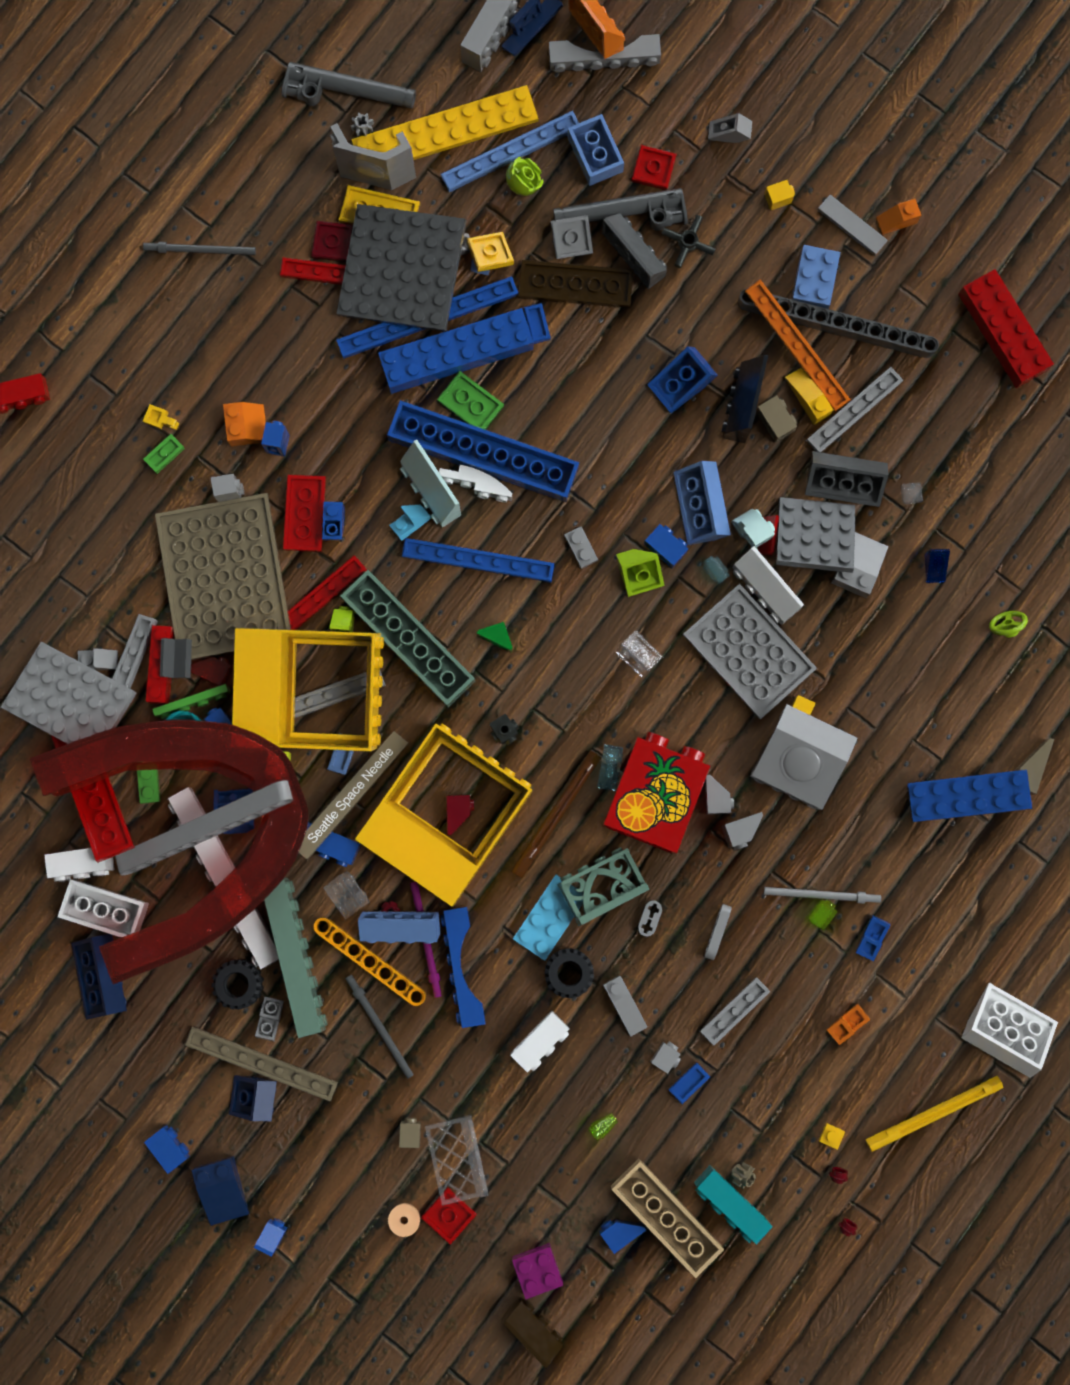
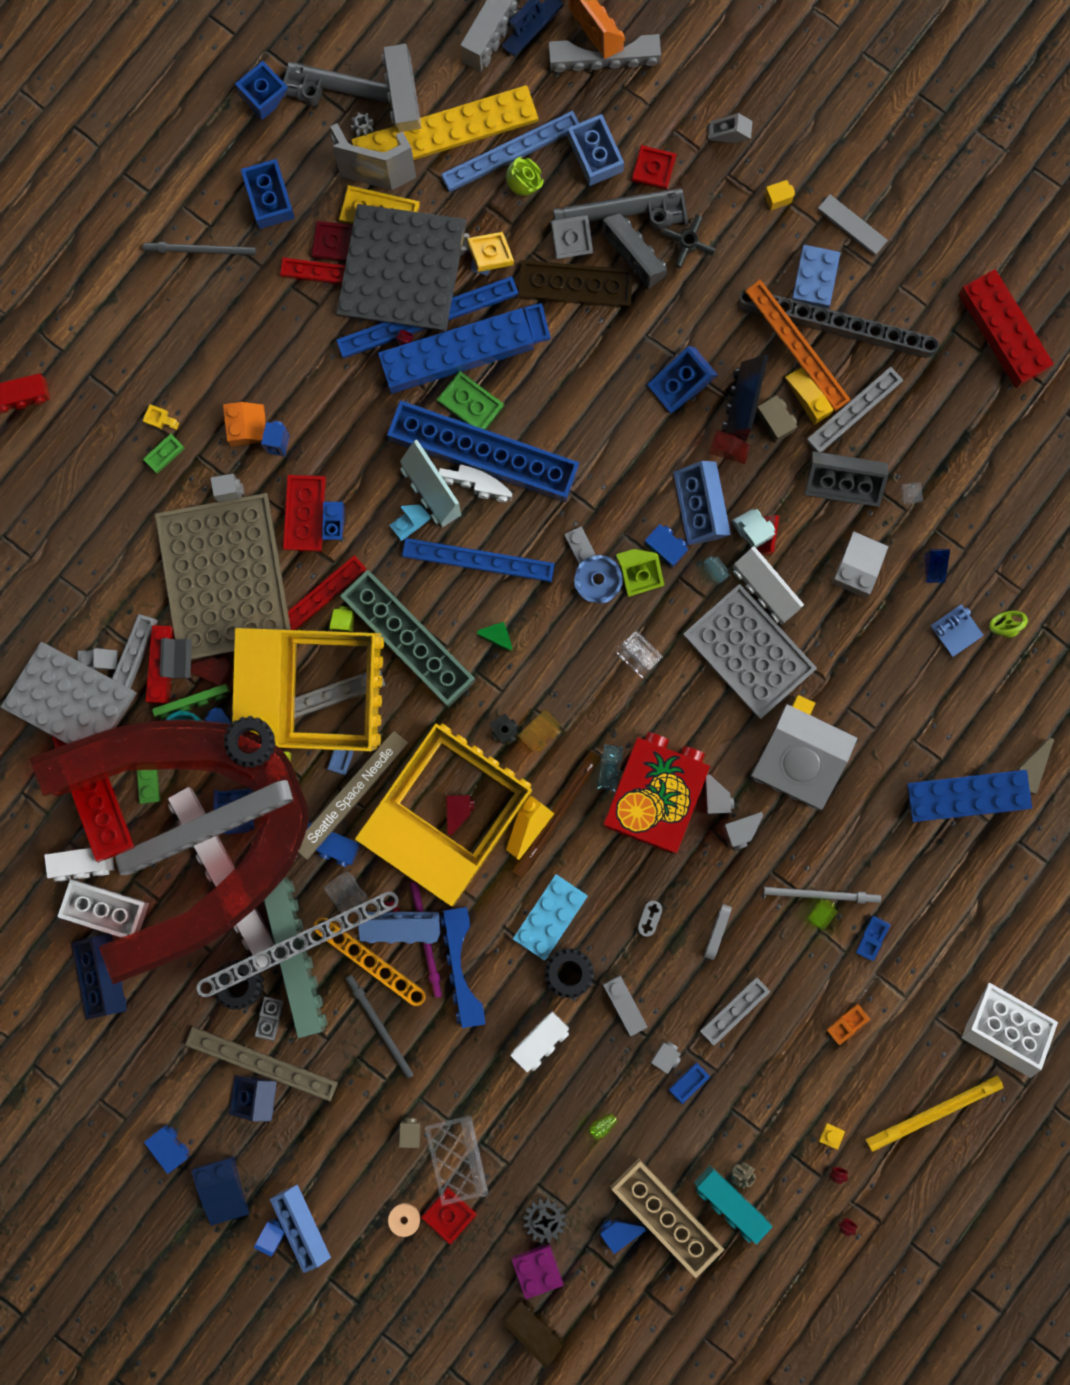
sand green fence [557,847,650,926] -> none
plate [776,497,855,573] -> none
orange slope [876,198,922,235] -> none
none -> light grey beam [197,892,398,997]
none -> black tyre [223,716,276,768]
none -> blue slope [235,61,288,120]
none -> blue brick [241,159,295,229]
none -> medium blue brick [270,1185,331,1273]
none -> light grey brick [381,44,422,132]
none -> dark red plate [396,330,414,345]
none -> yellow slope [506,795,554,860]
none -> clear yellow brick [518,709,561,753]
none -> dark grey gear [524,1198,566,1243]
none -> medium blue plate [574,555,622,603]
none -> clear red slope [709,430,750,464]
none -> medium blue hinge [931,604,984,657]

